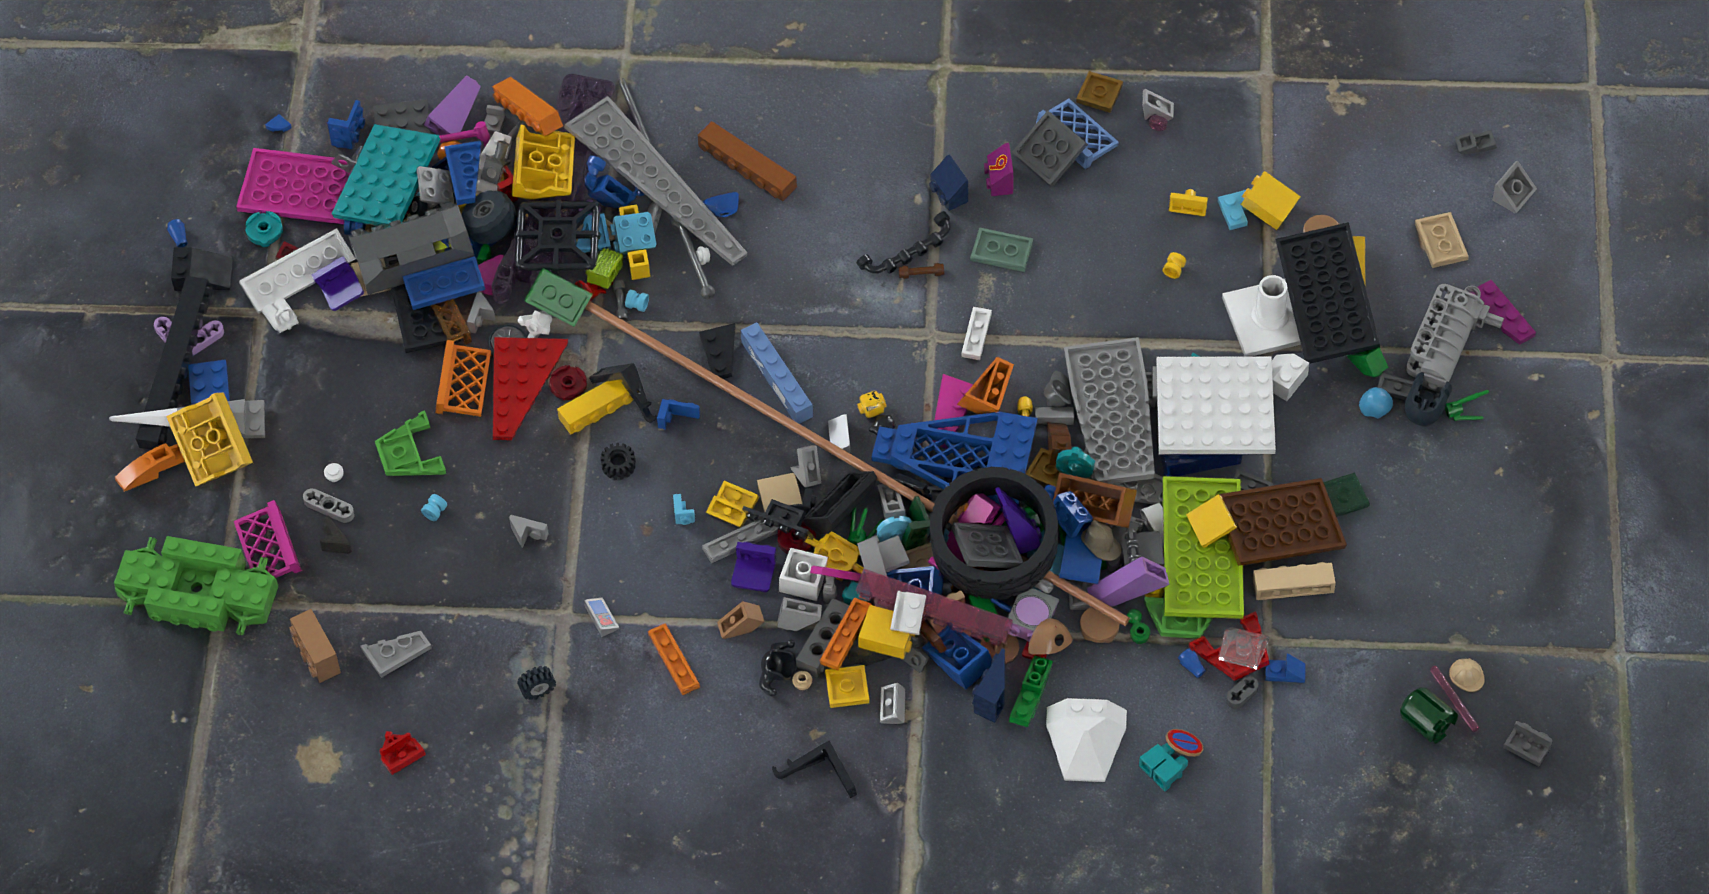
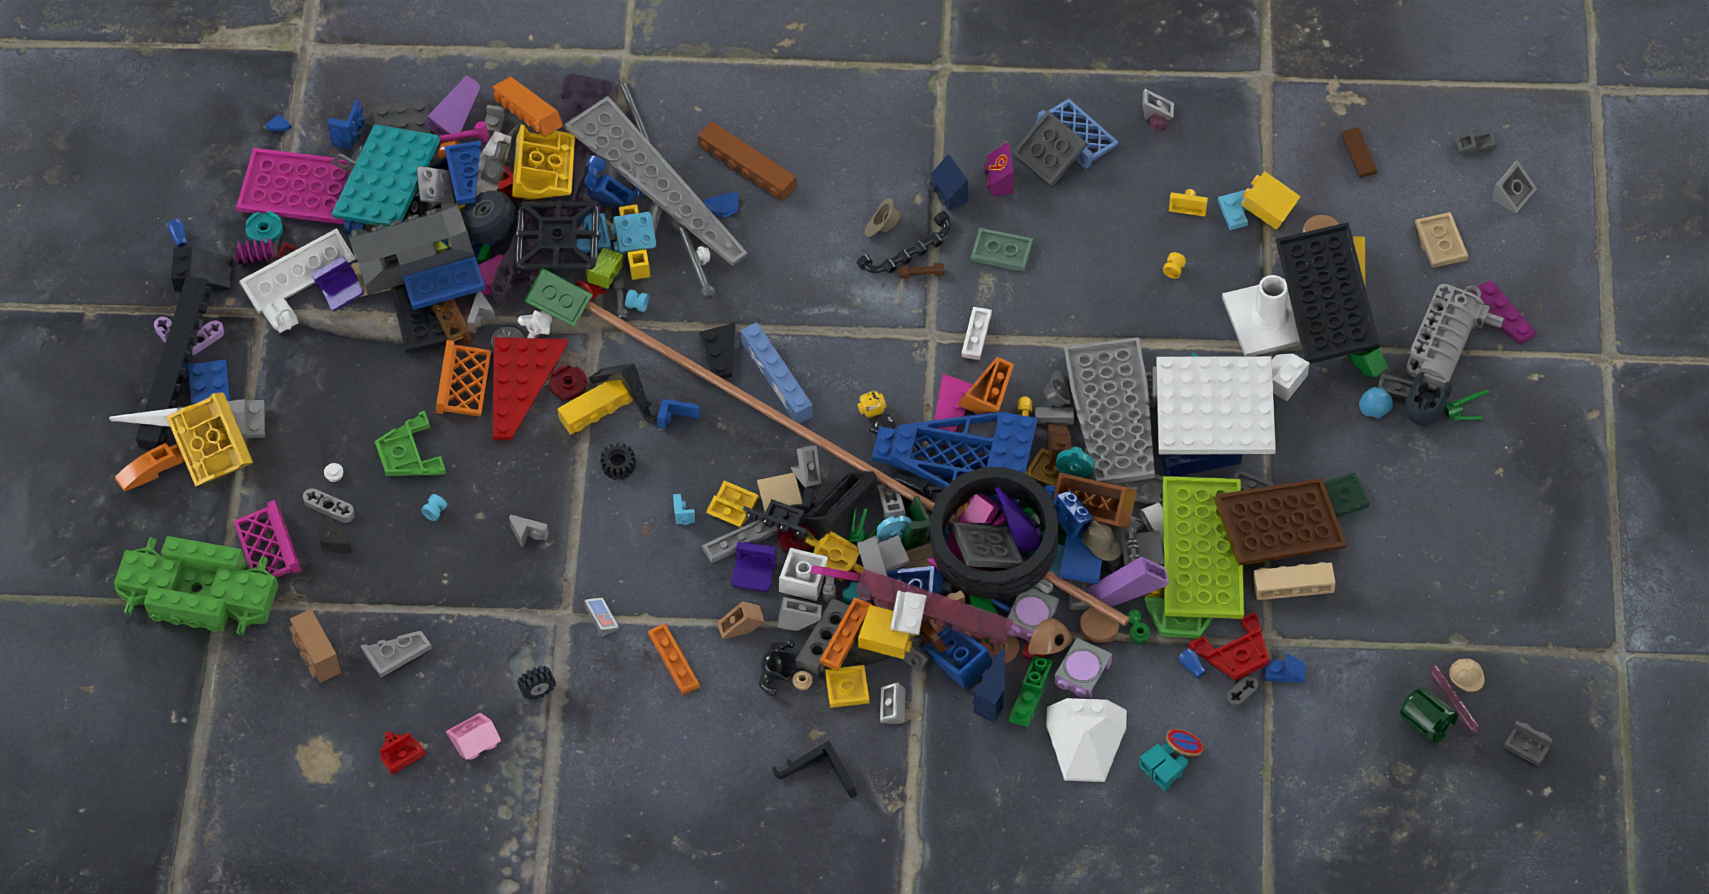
slope [828,414,850,455] -> none
pearl gold plate [1076,71,1123,113] -> none
yellow tile [1186,494,1237,548] -> none
clear slope [1219,627,1269,669] -> none
none -> magenta piece [235,237,275,265]
none -> bright pink slope [446,713,501,760]
none -> dark tan piece [865,198,901,237]
none -> panel [1055,638,1112,699]
none -> reddish brown tile [1341,127,1377,178]

